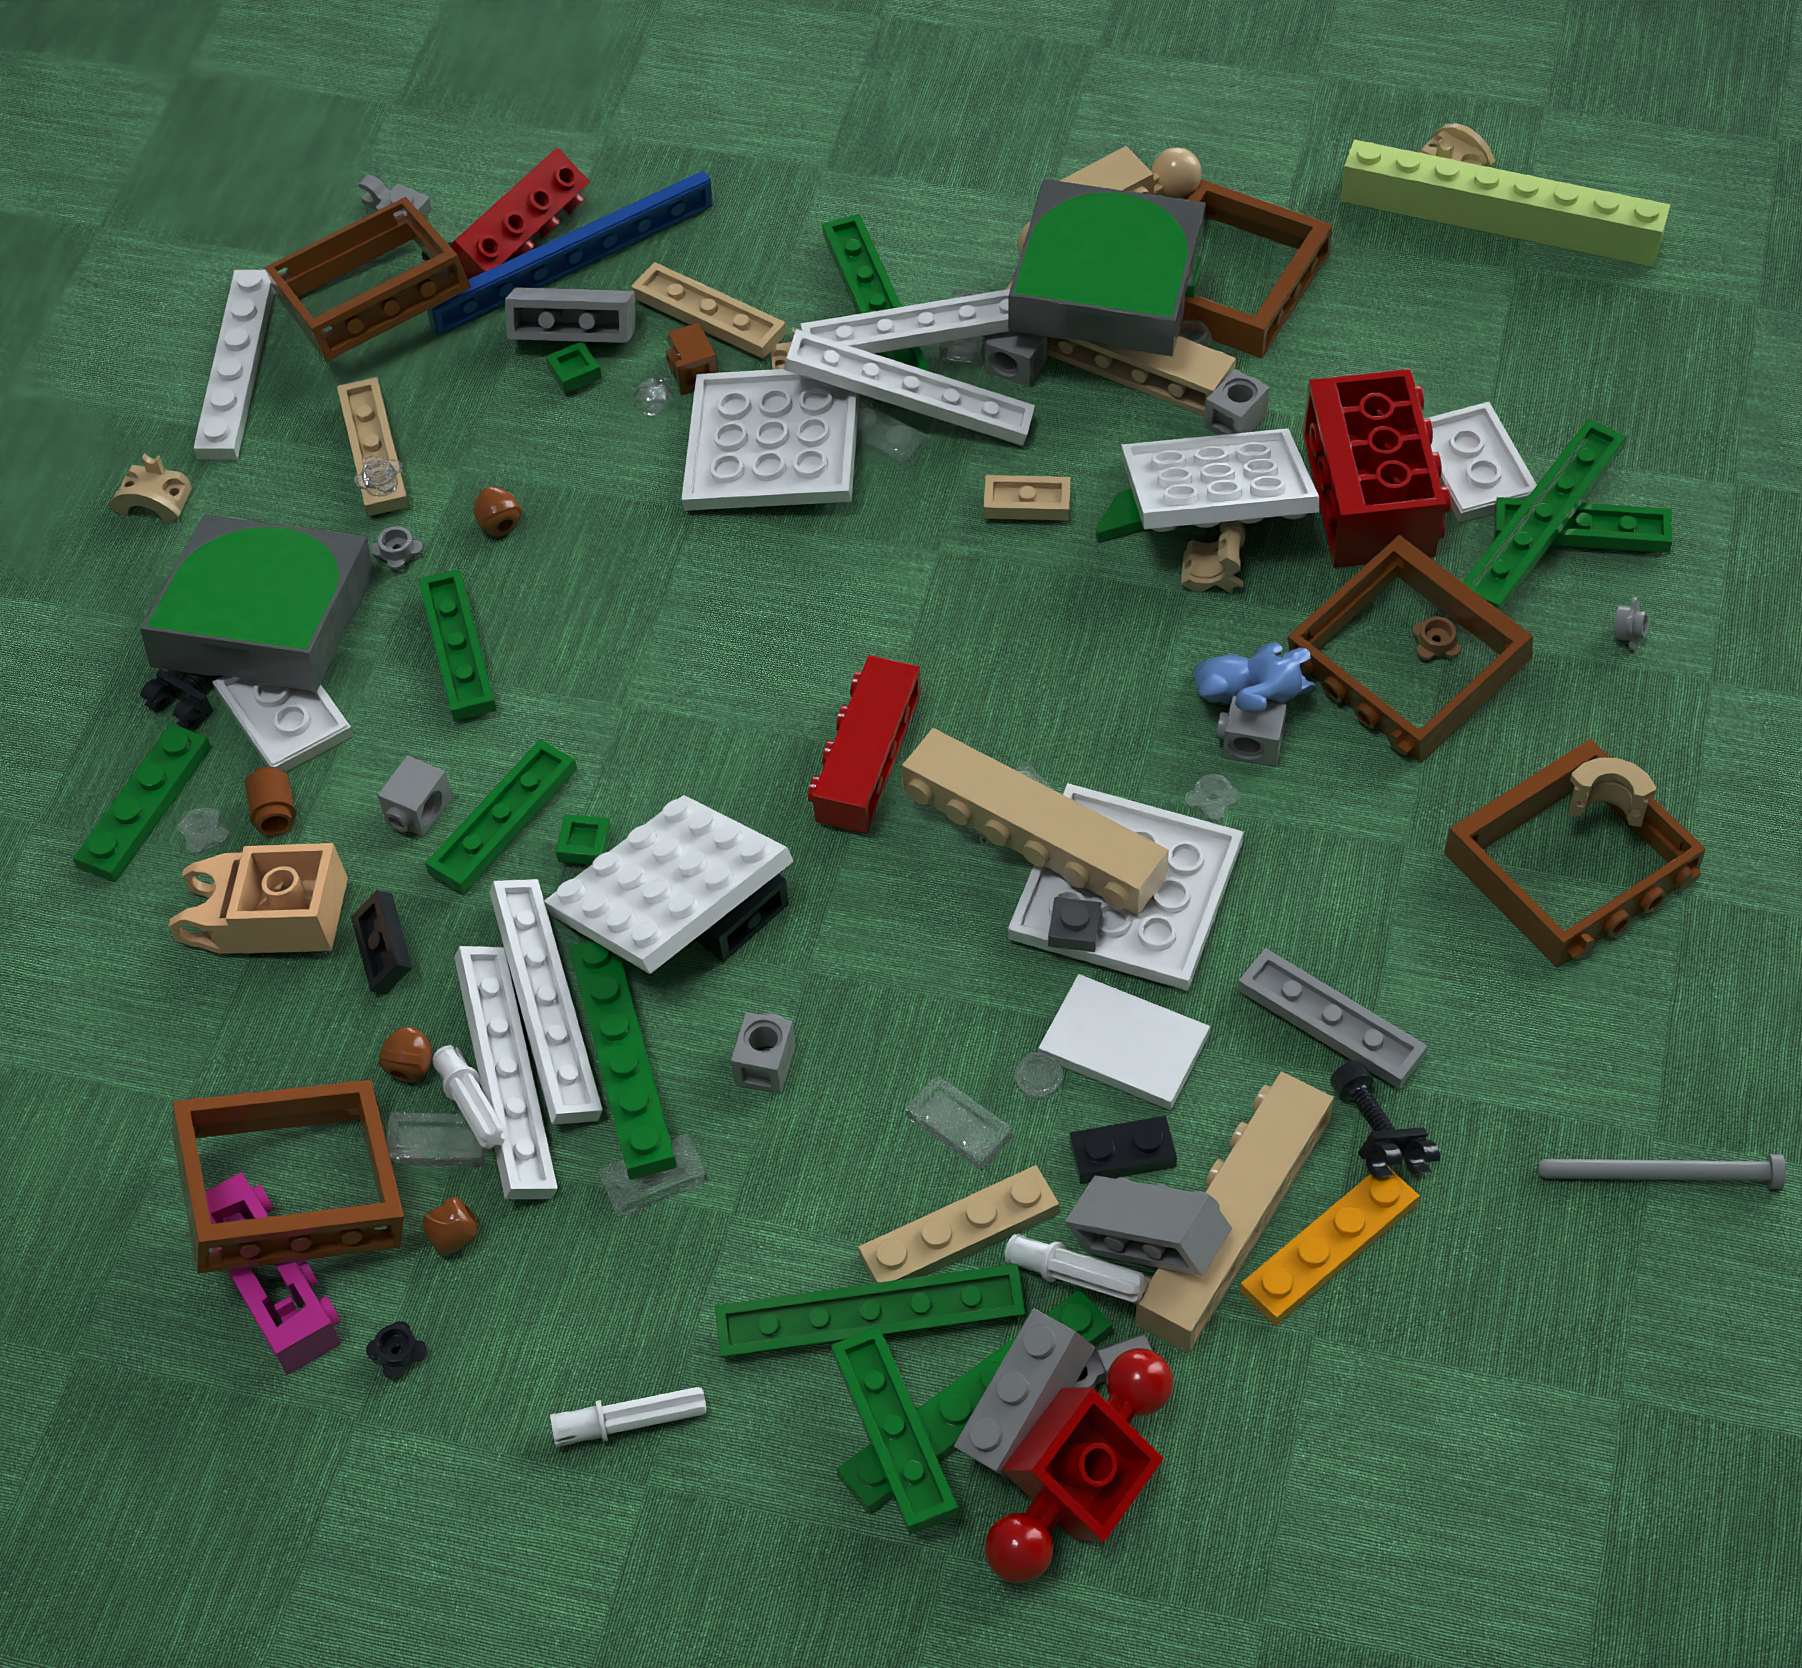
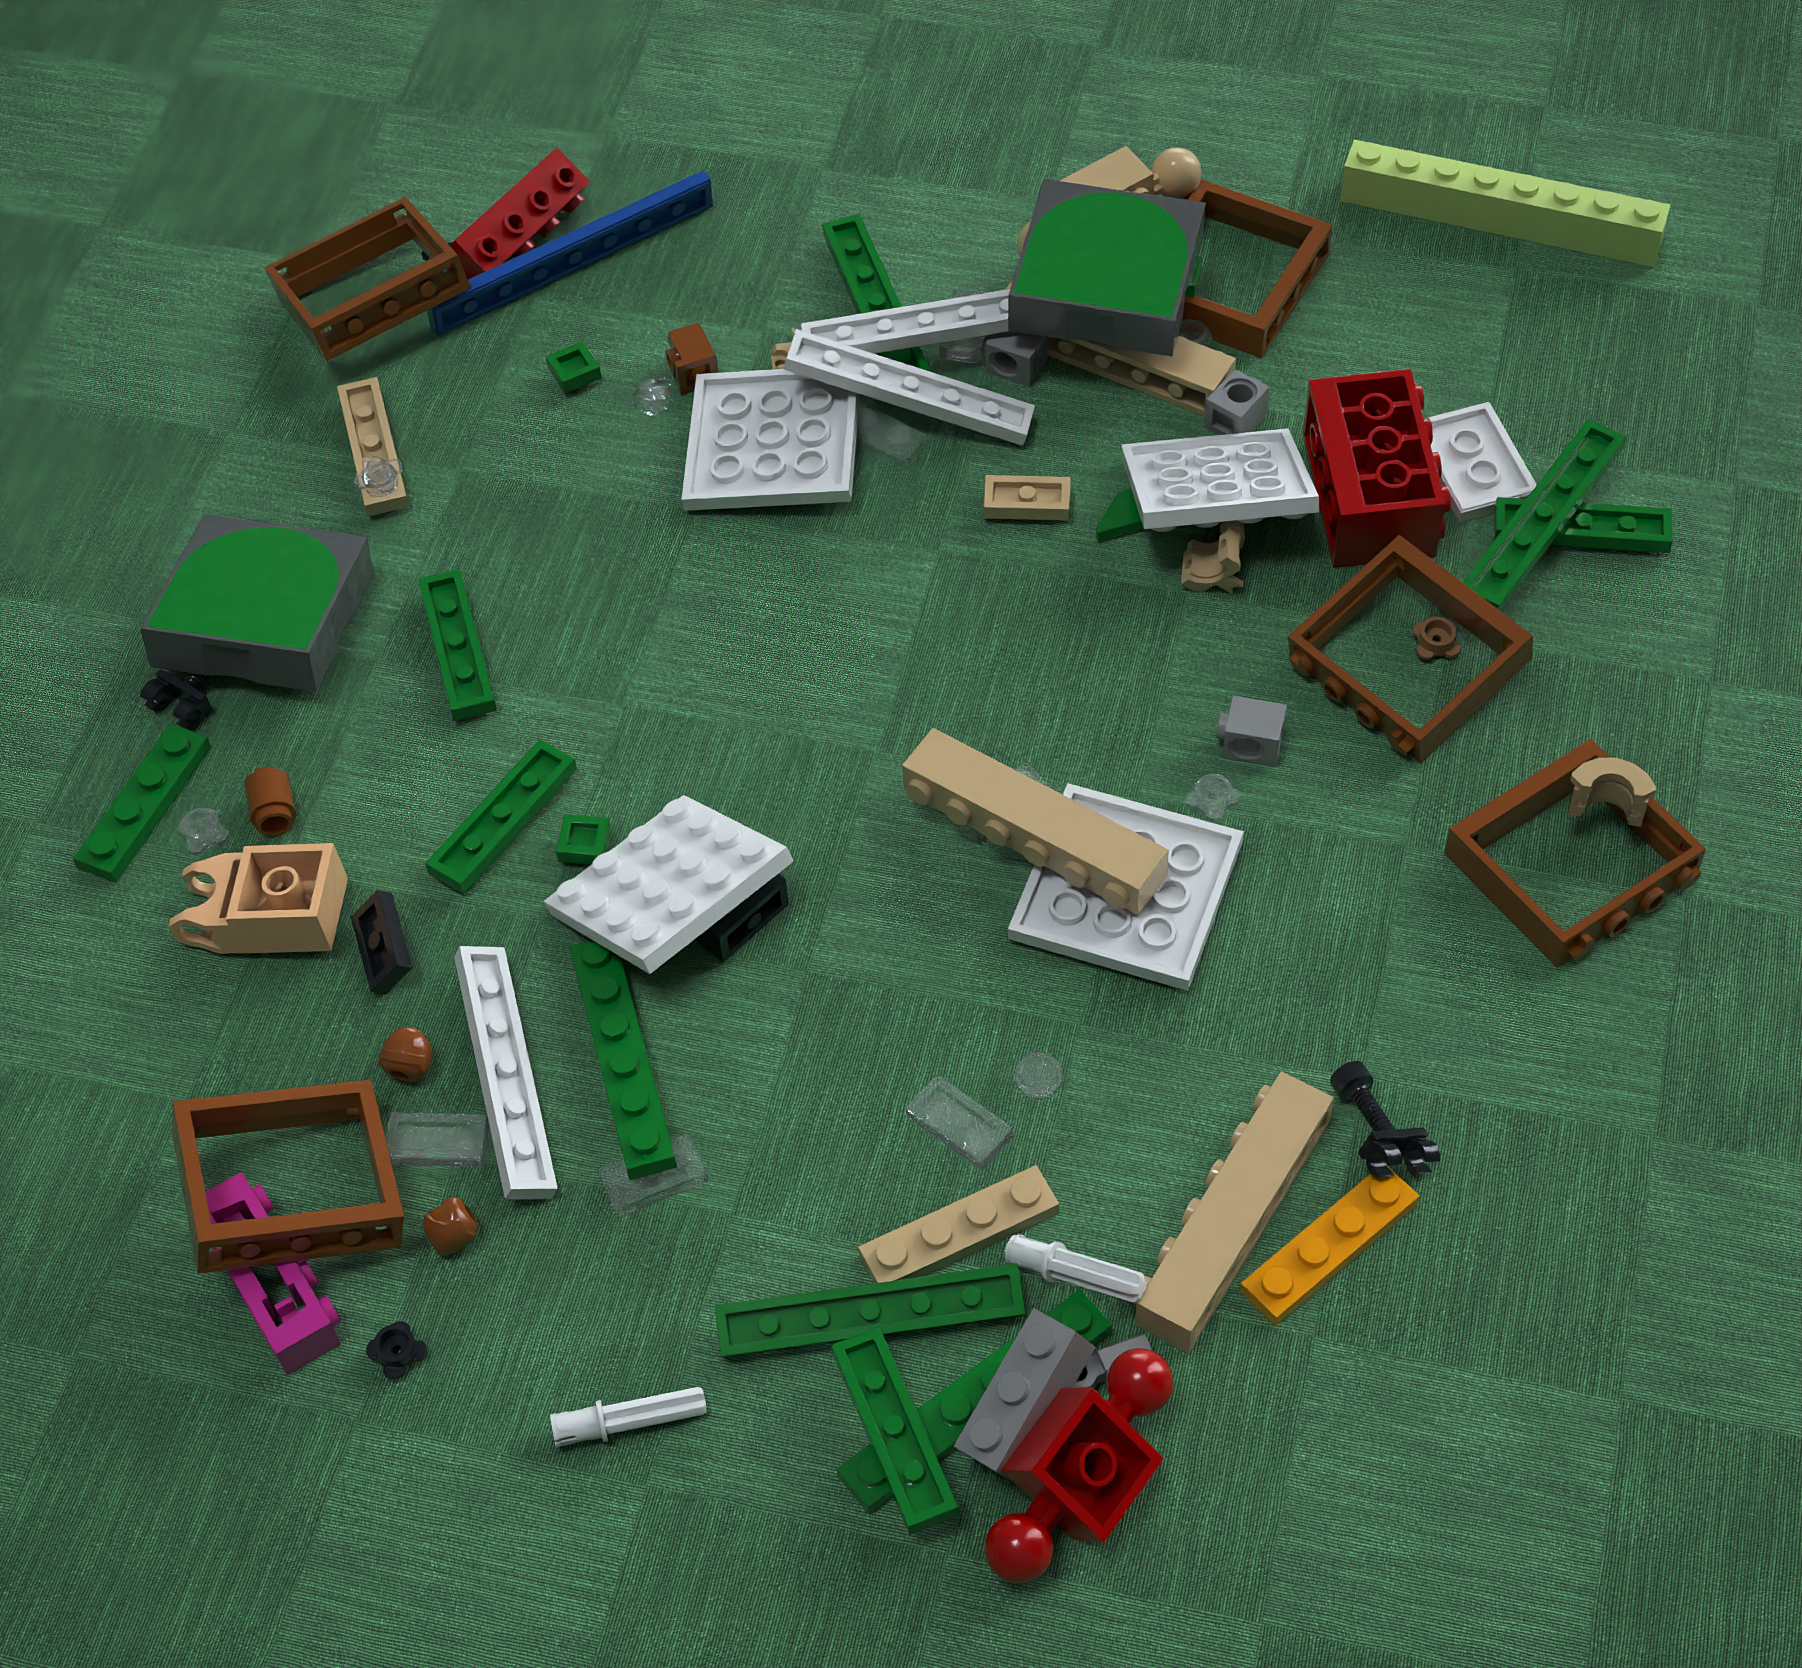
tan piece [108,453,192,522] -> none
white plate [193,270,275,460] -> none
white tile [212,675,354,772] -> none
light grey plate [358,174,432,217] -> none
light grey plate [371,526,423,570] -> none
light grey brick [378,755,452,837] -> none
white axle [432,1045,506,1149] -> none
dark orange piece [473,486,522,537] -> none
white plate [489,879,603,1125] -> none
light grey brick [505,288,636,343] -> none
tan plate [631,262,787,359] -> none
light grey brick [731,1012,796,1094] -> none
red brick [808,655,921,834] -> none
white tile [1038,974,1210,1111] -> none
dark grey plate [1048,897,1101,952] -> none
light grey brick [1064,1175,1232,1276] -> none
black plate [1070,1115,1177,1184] -> none
medium blue animal [1192,642,1315,712] -> none
light grey plate [1238,948,1428,1089] -> none
tan piece [1417,123,1495,167] -> none
light grey bar [1538,1154,1786,1189] -> none
light grey plate [1614,597,1649,651] -> none

